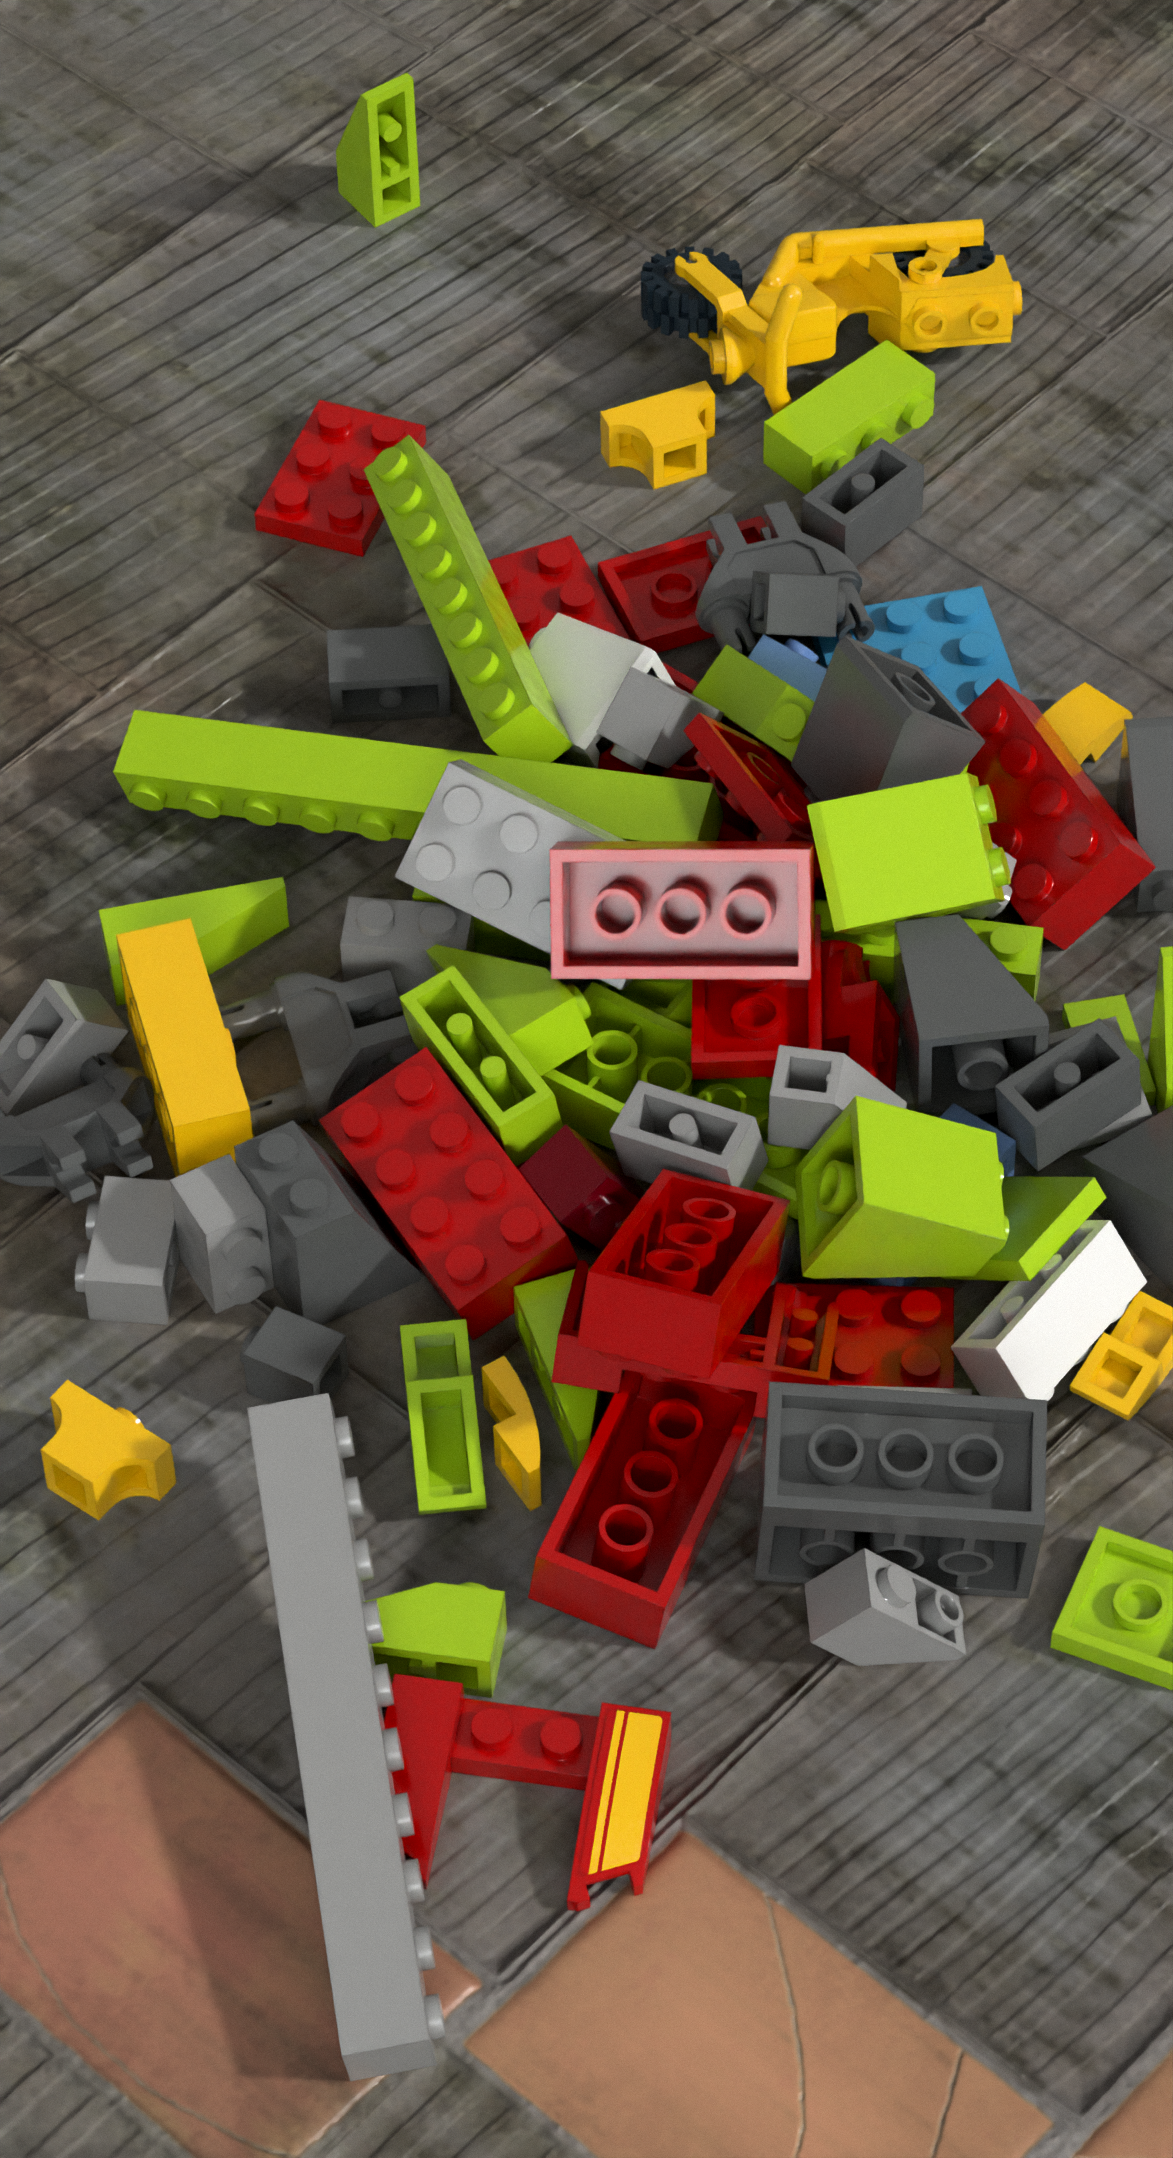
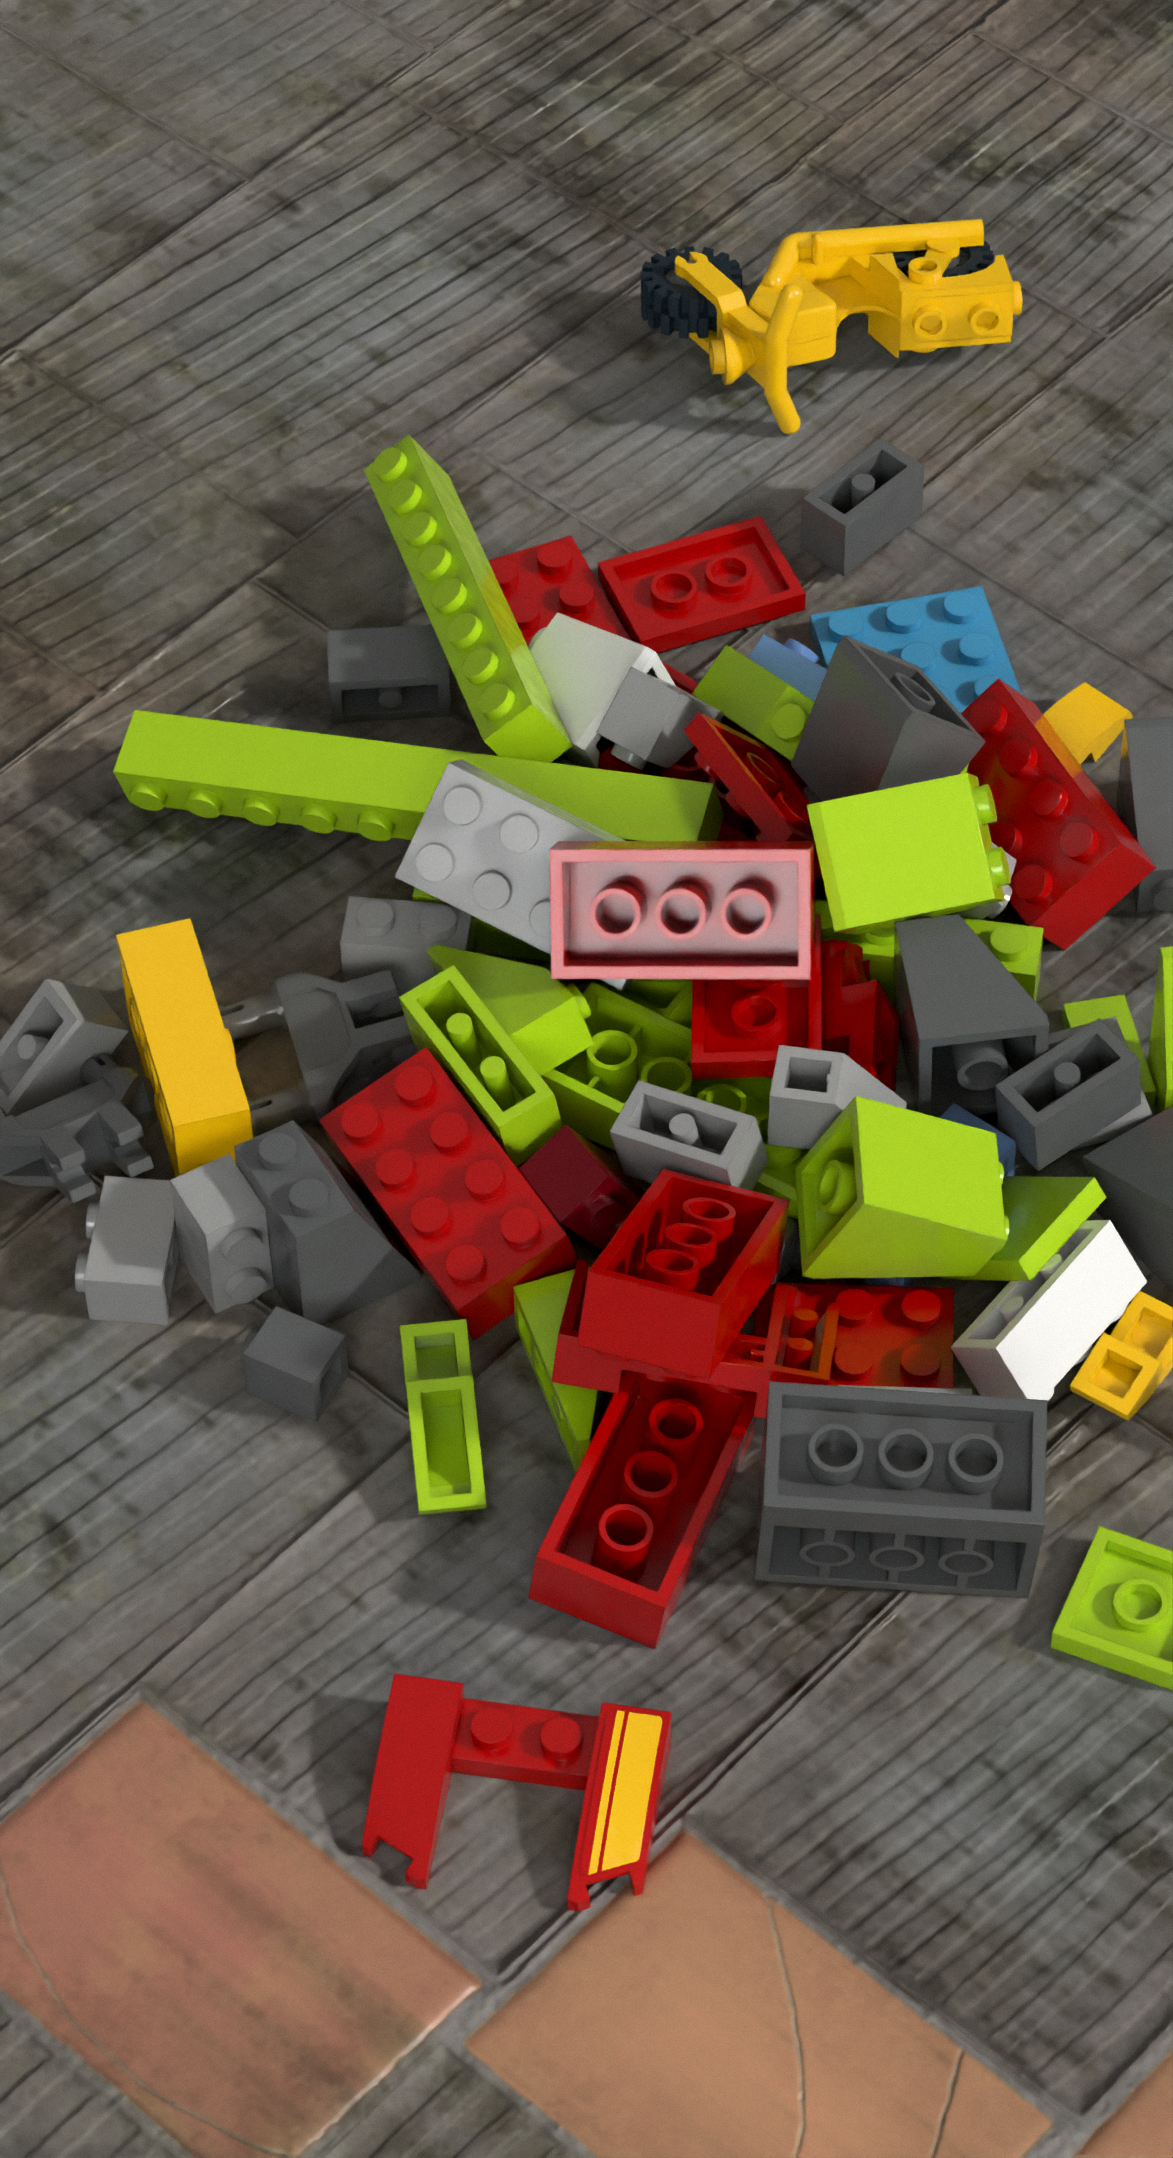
yellow brick [41,1380,176,1521] -> none
lime slope [99,877,289,1006] -> none
light grey brick [247,1393,446,2081] -> none
red plate [254,399,426,557] -> none
lime slope [336,73,420,228] -> none
lime slope [365,1582,507,1698] -> none
yellow slope [481,1355,542,1511] -> none
yellow brick [600,380,715,490] -> none
dark grey connector [695,500,875,658] -> none
dark grey brick [750,571,846,637] -> none
lime brick [763,339,935,494] -> none
light grey slope [804,1548,966,1666] -> none

